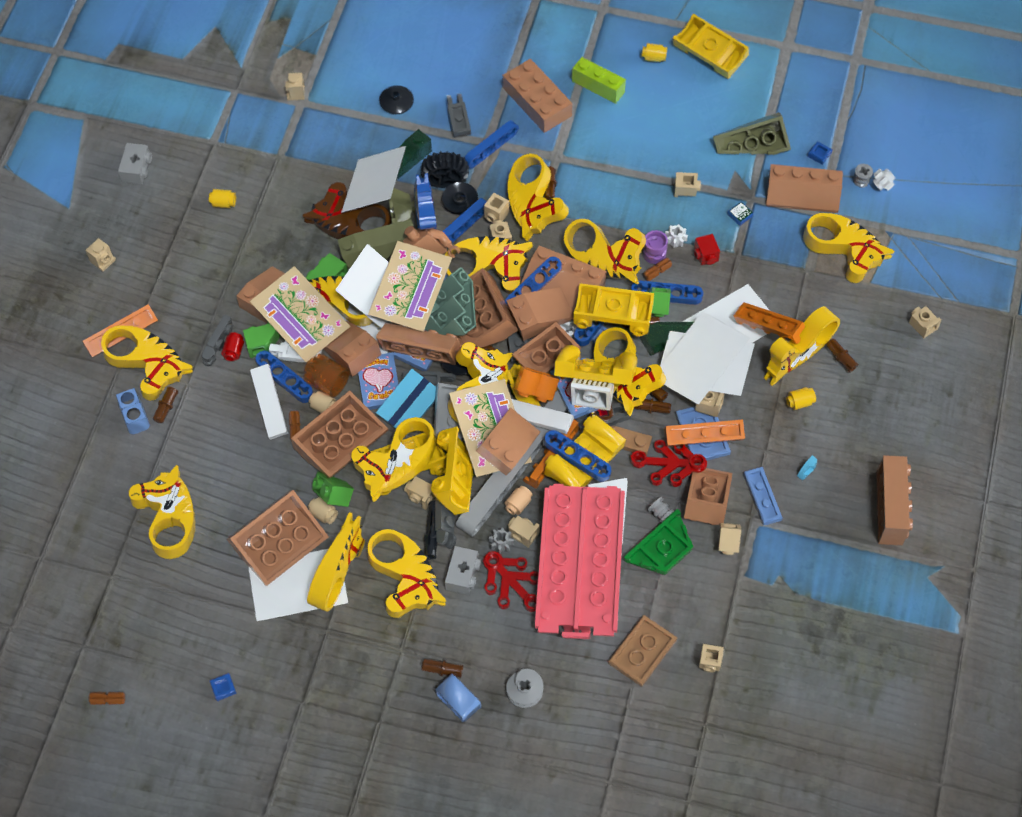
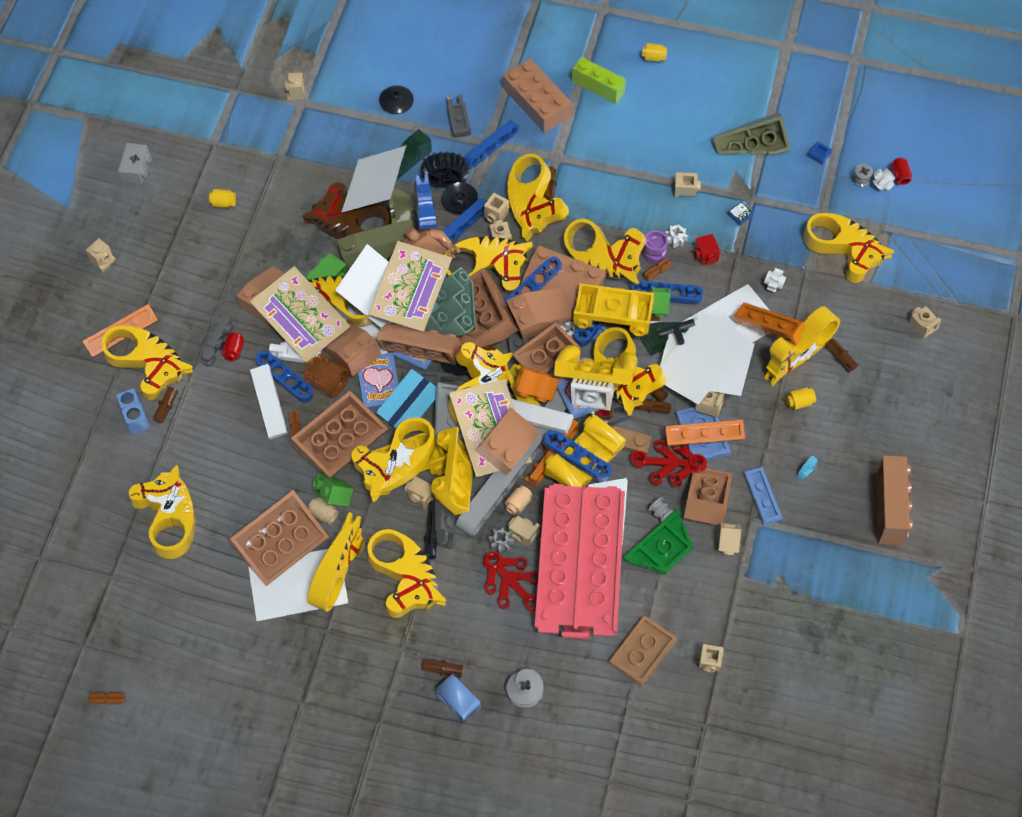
blue tile [210,673,237,701] -> none
bright green slope [243,323,281,358] -> none
tan brick [309,391,336,413] -> none
light grey brick [445,546,481,595] -> none
yellow piece [673,13,749,79] -> none
nougat slope [766,164,843,213] -> none
none -> black piece [658,319,695,345]
none -> white gear [764,268,786,292]
none -> red brick [890,157,912,185]

